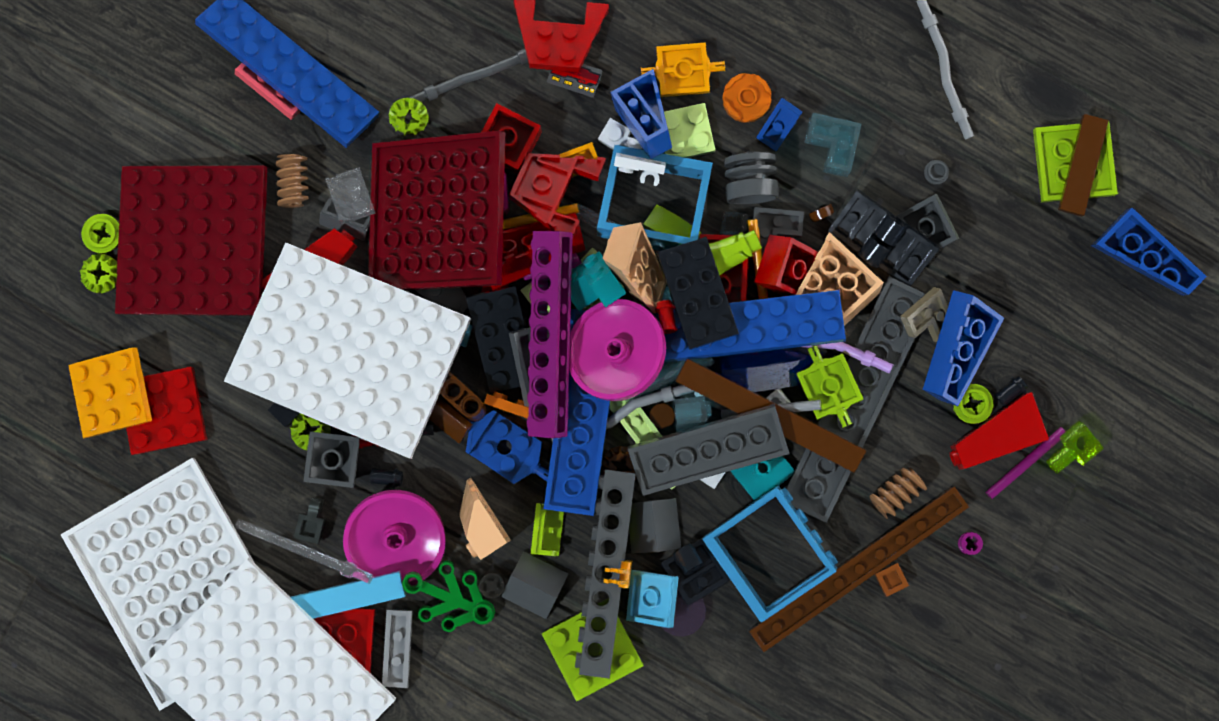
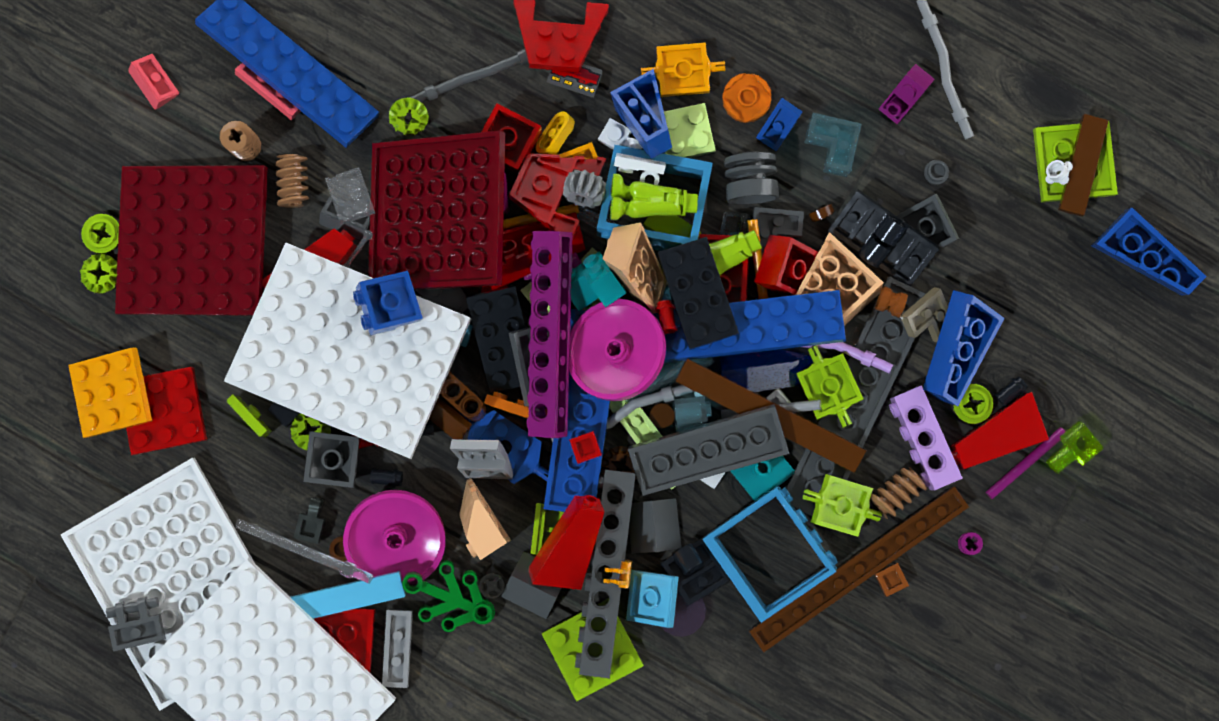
none -> dark grey plate [106,597,166,652]
none -> coral slope [128,54,179,110]
none -> medium nougat piece [220,121,261,161]
none -> lime plate [227,394,272,437]
none -> reddish brown tile [329,536,347,562]
none -> clear hinge [342,230,373,268]
none -> blue plate [353,271,423,336]
none -> light grey slope [450,439,513,479]
none -> red slope [528,495,605,590]
none -> yellow plate [535,111,575,155]
none -> light grey gear [563,170,606,208]
none -> red plate [569,431,602,464]
none -> lime piece [610,174,698,220]
none -> lime plate [803,474,882,537]
none -> dark orange wheel [875,286,908,318]
none -> magenta slope [879,64,935,124]
none -> lavender brick [889,385,962,490]
none -> white plate [1046,160,1073,185]

